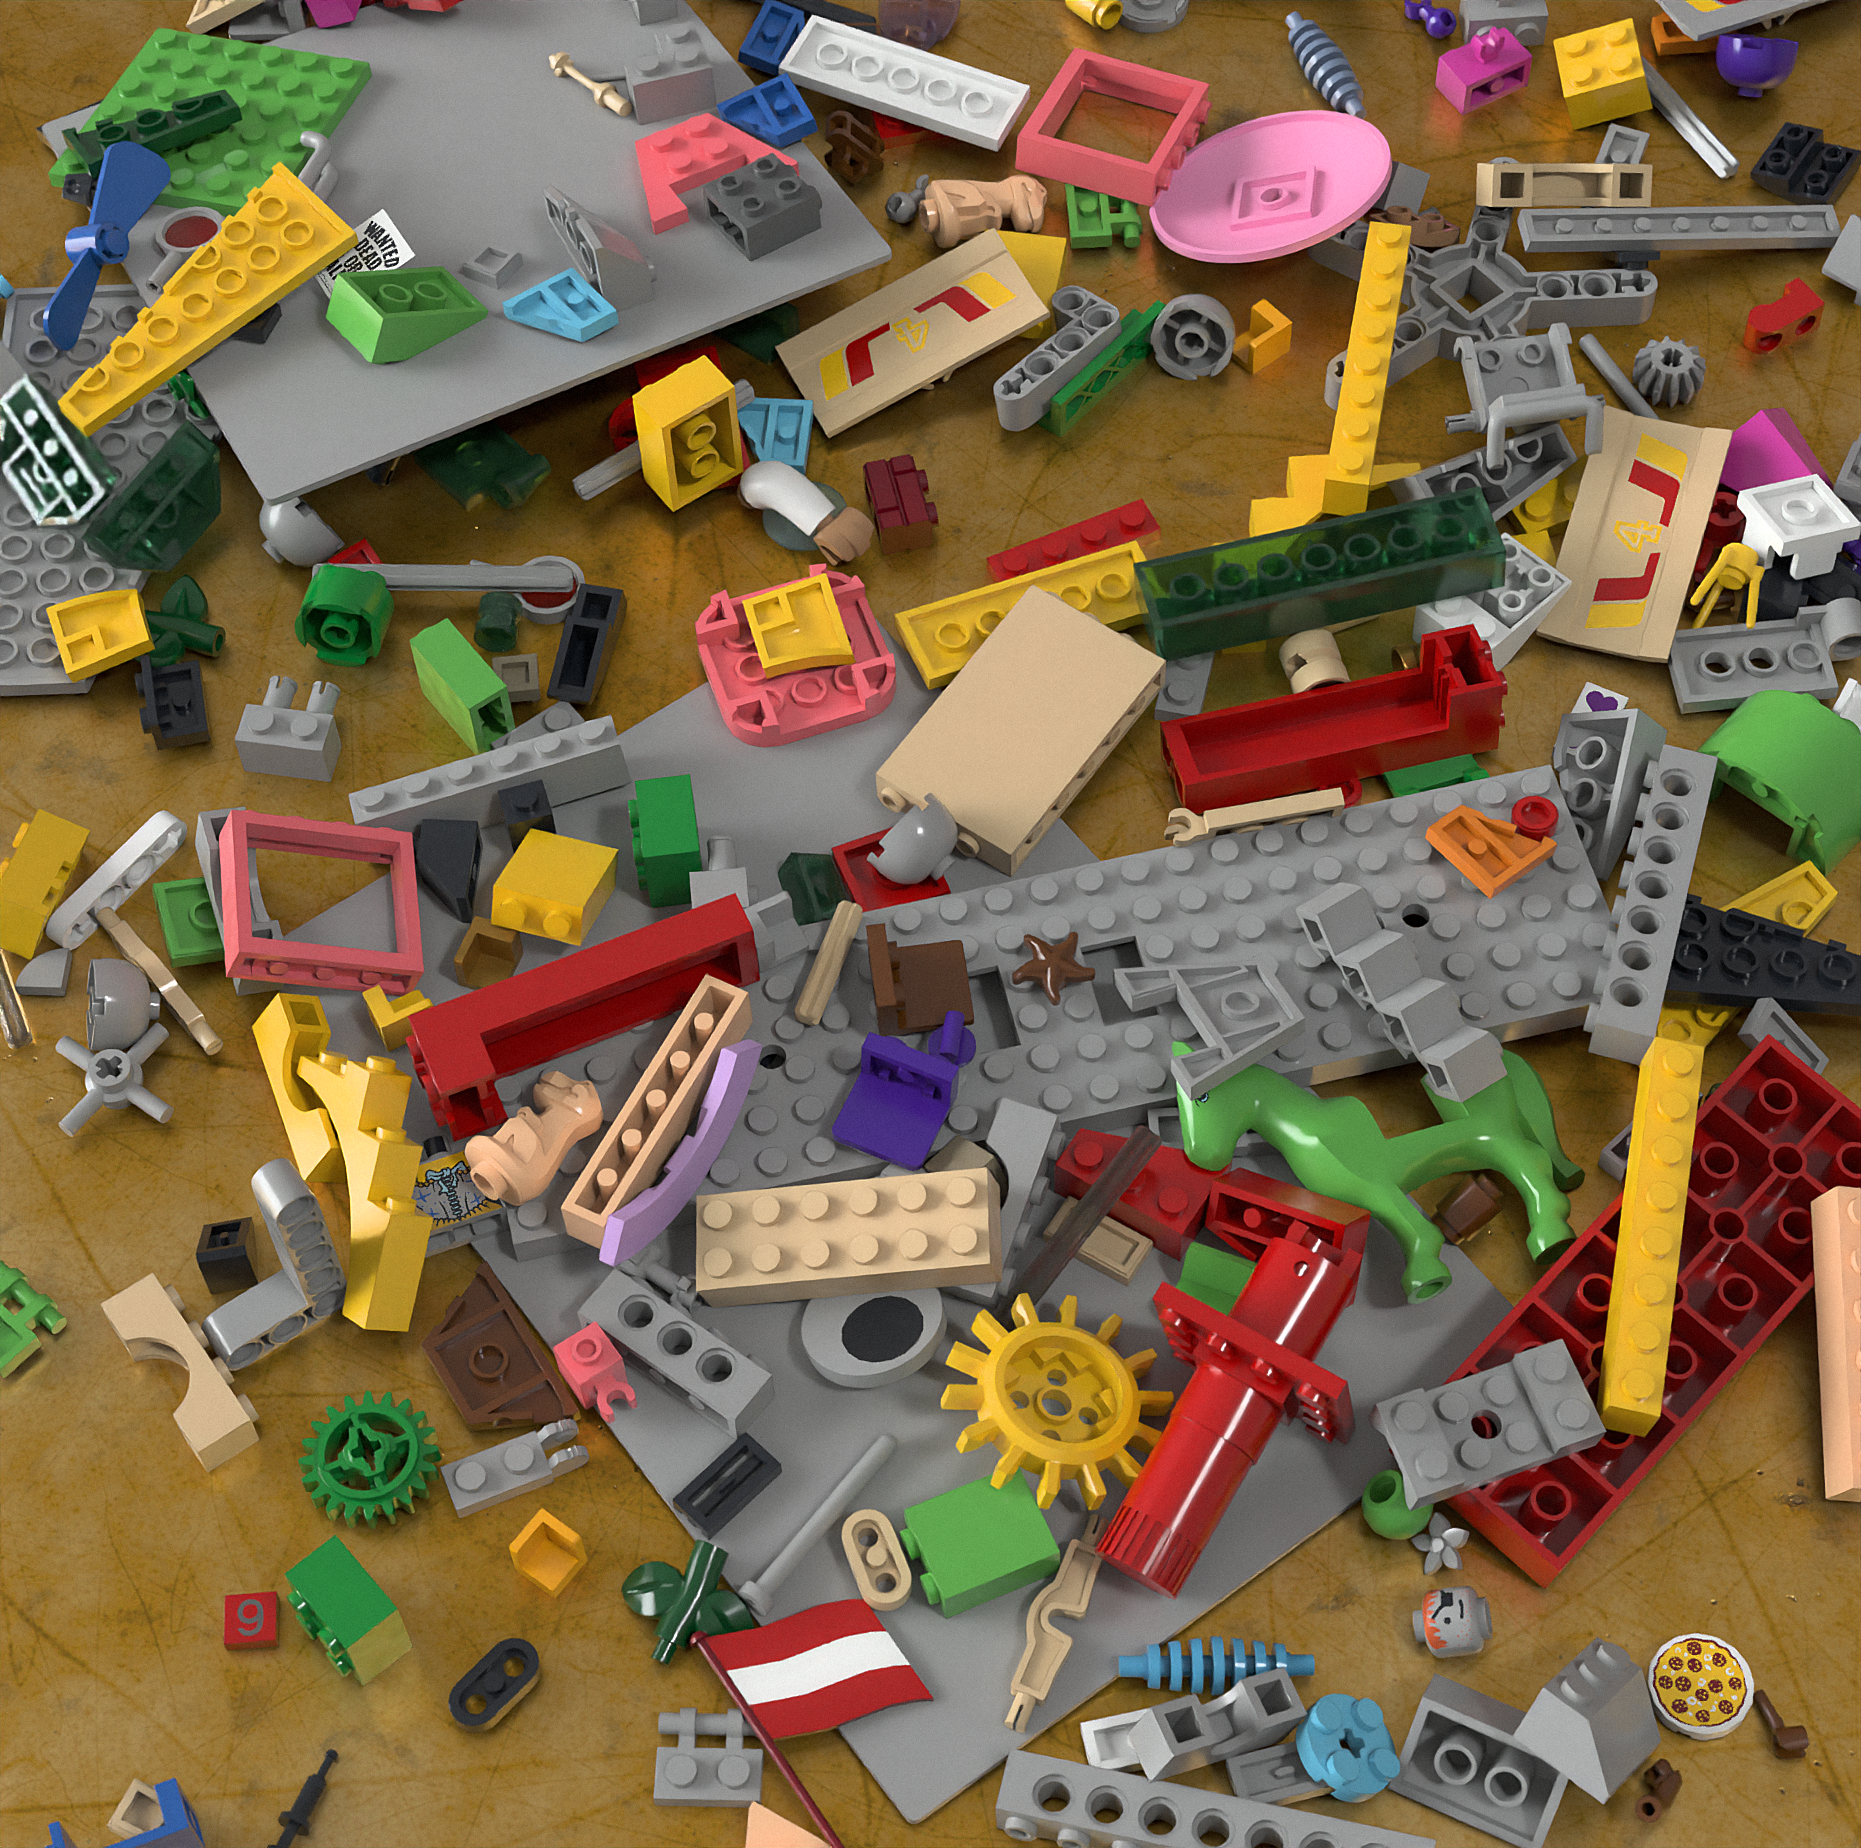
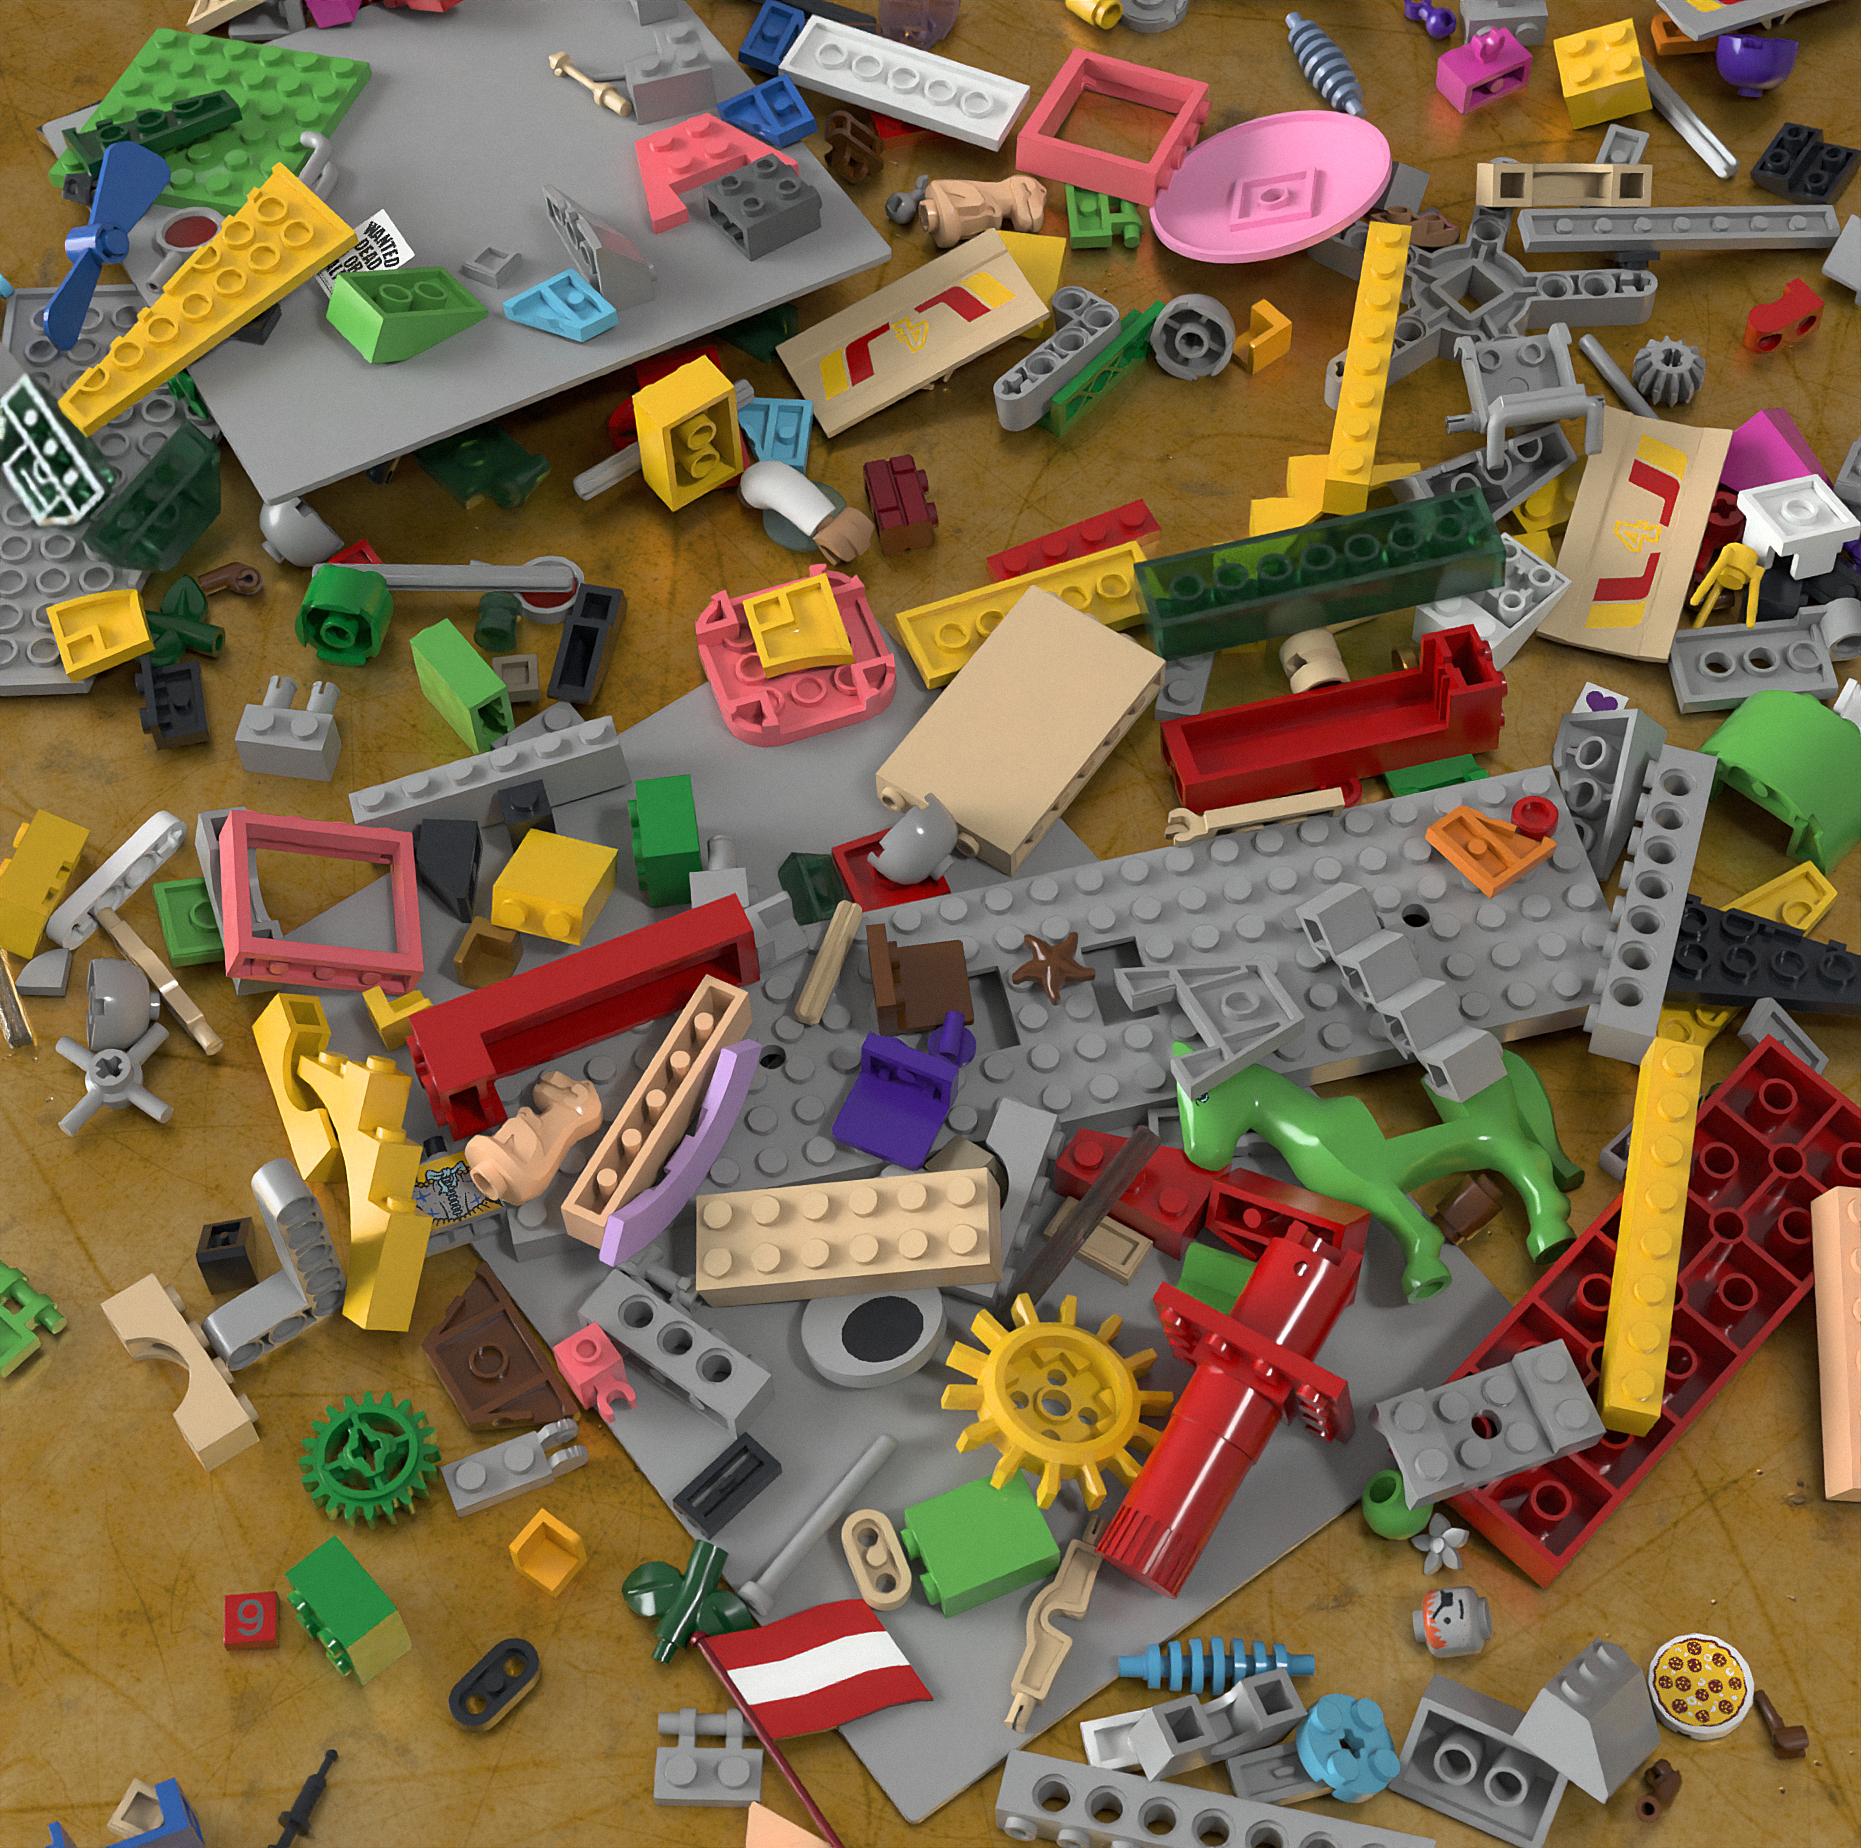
none -> reddish brown arm [197,562,263,596]

